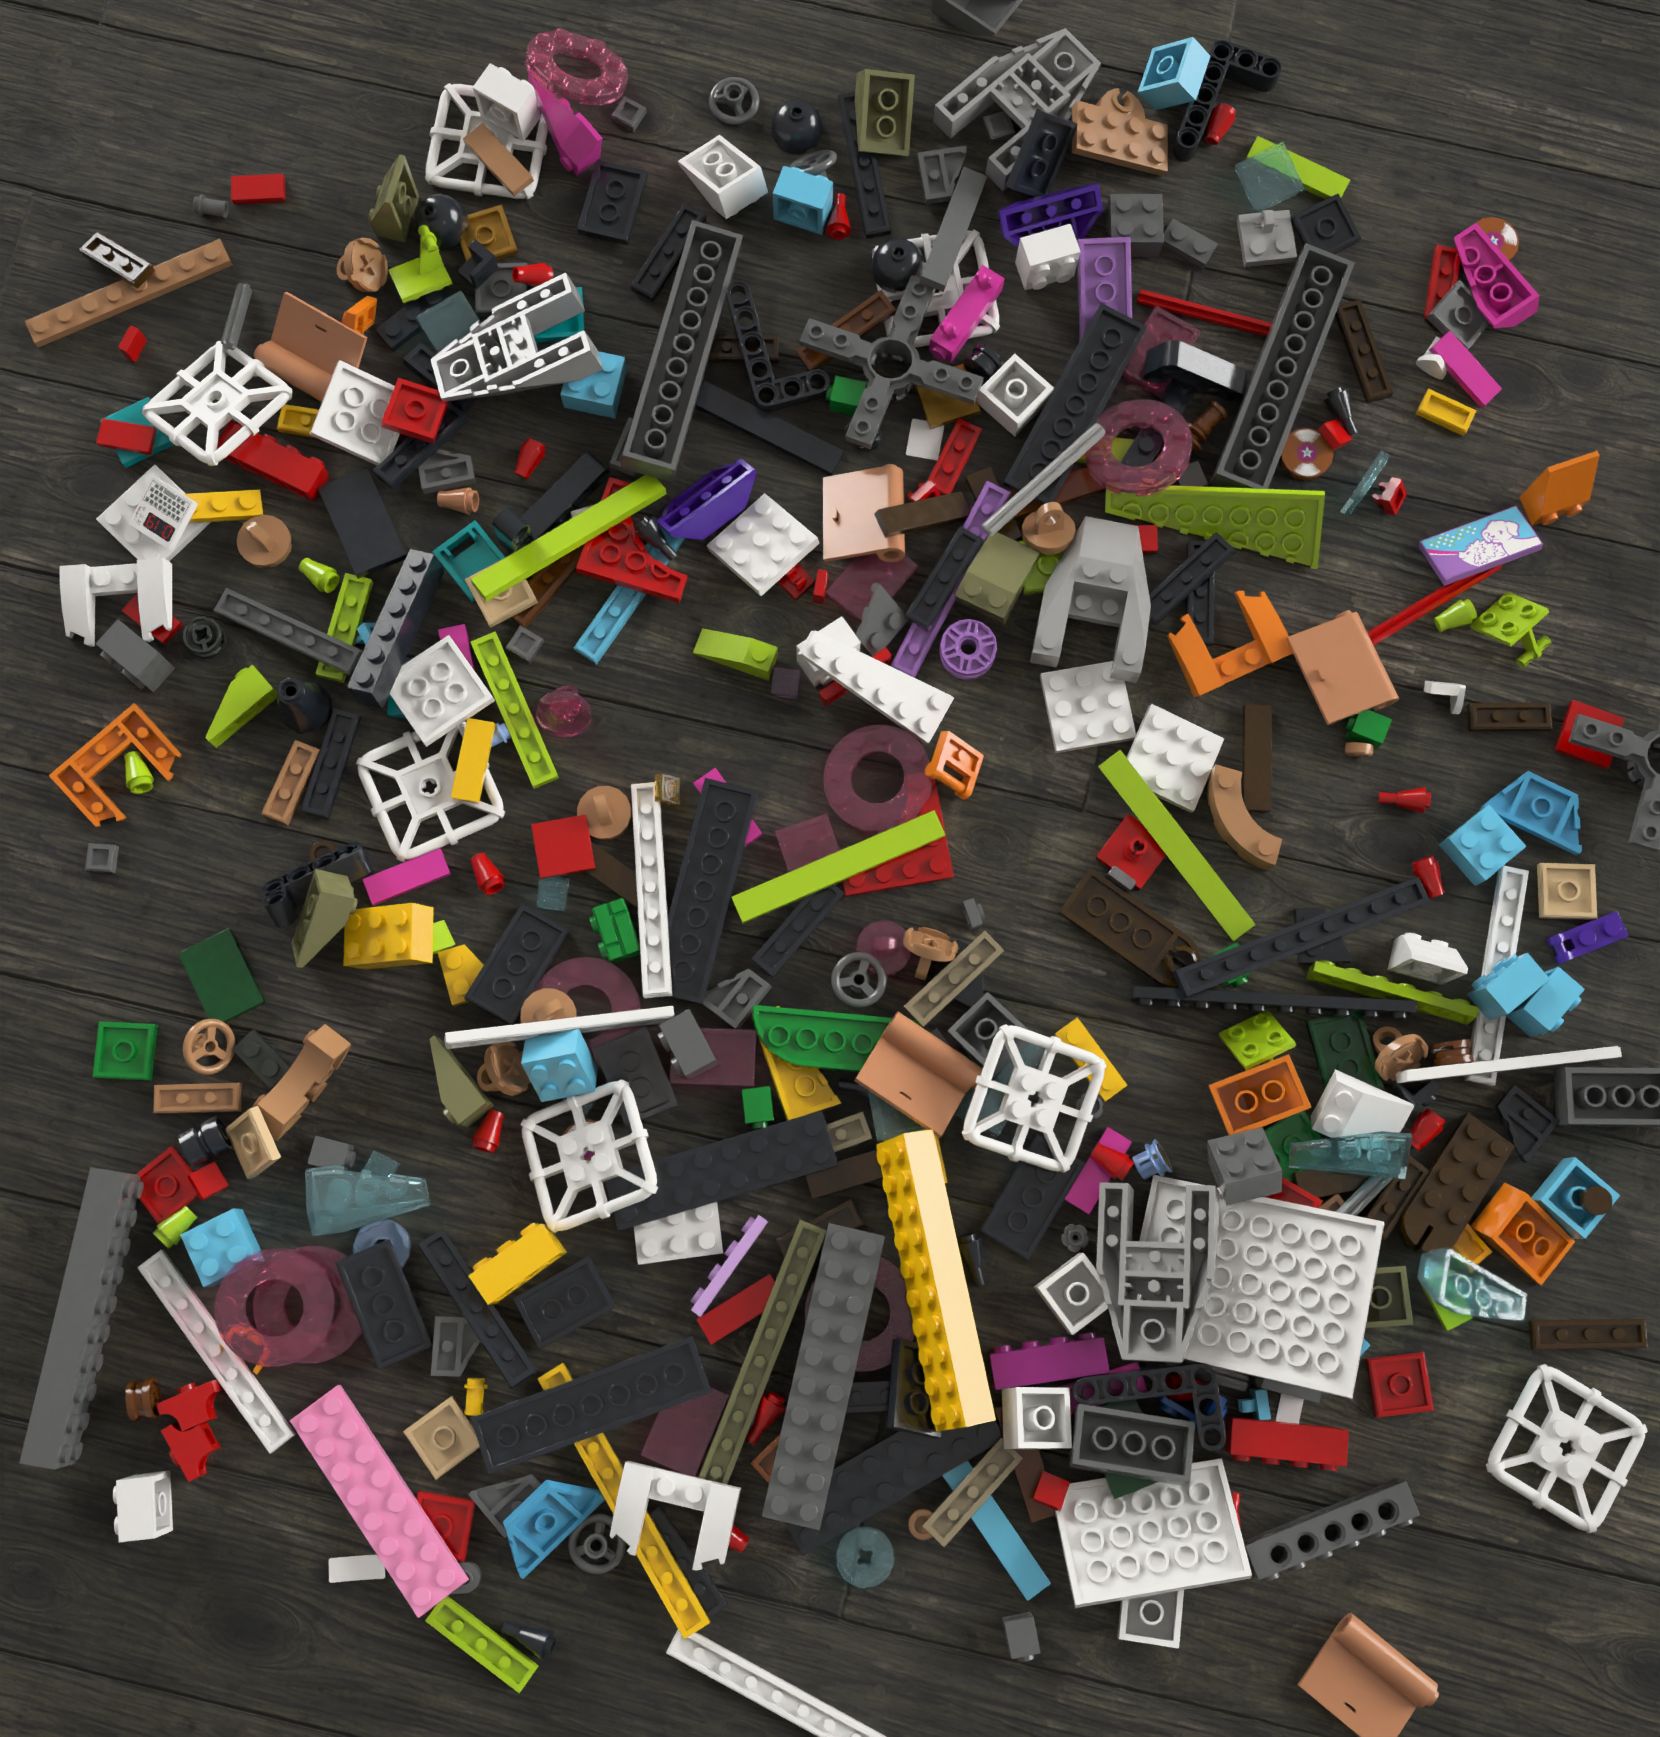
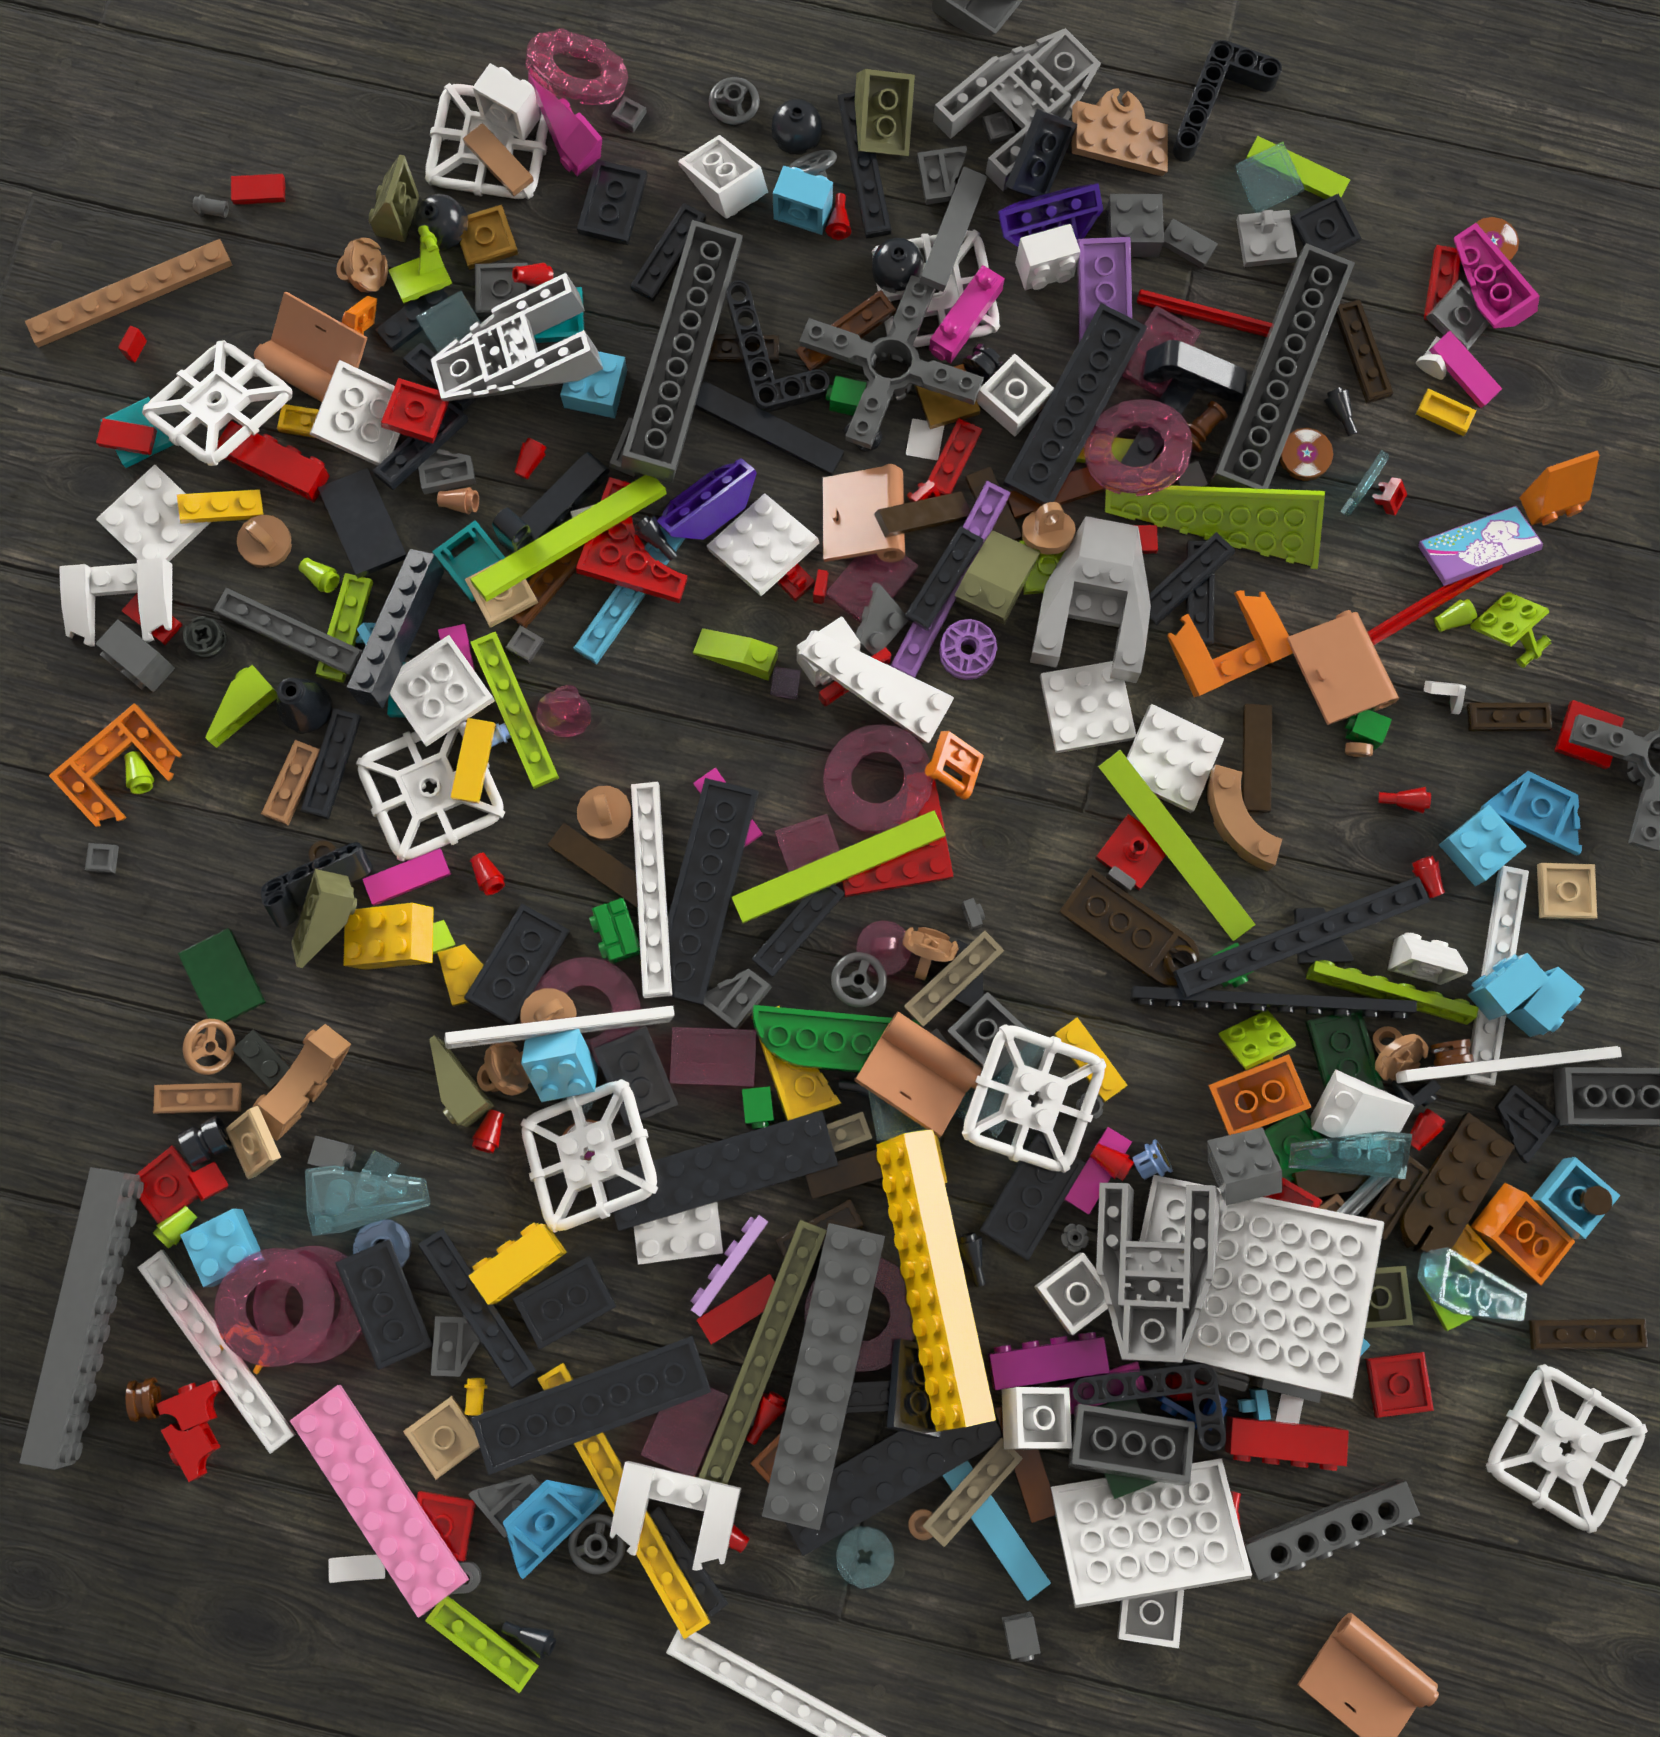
tile [79,232,155,289] -> none
green tile [93,1021,158,1081] -> none
white brick [113,1471,173,1542] -> none
white tile [128,476,198,551] -> none
dark grey axle [221,283,252,350] -> none
black panel [458,239,498,289] -> none
red tile [531,814,596,879] -> none
clear light blue slope [537,877,569,911] -> none
clear yellow tile [655,773,680,806] -> none
dark grey brick [657,1009,718,1081] -> none
light grey axle [982,423,1105,537] -> none
red tile [1032,1471,1070,1512] -> none
medium azure brick [1138,37,1210,110] -> none
red cone [1204,103,1236,145] -> none
red tile [1318,419,1353,450] -> none
dark purple plate [1546,911,1629,964] -> none

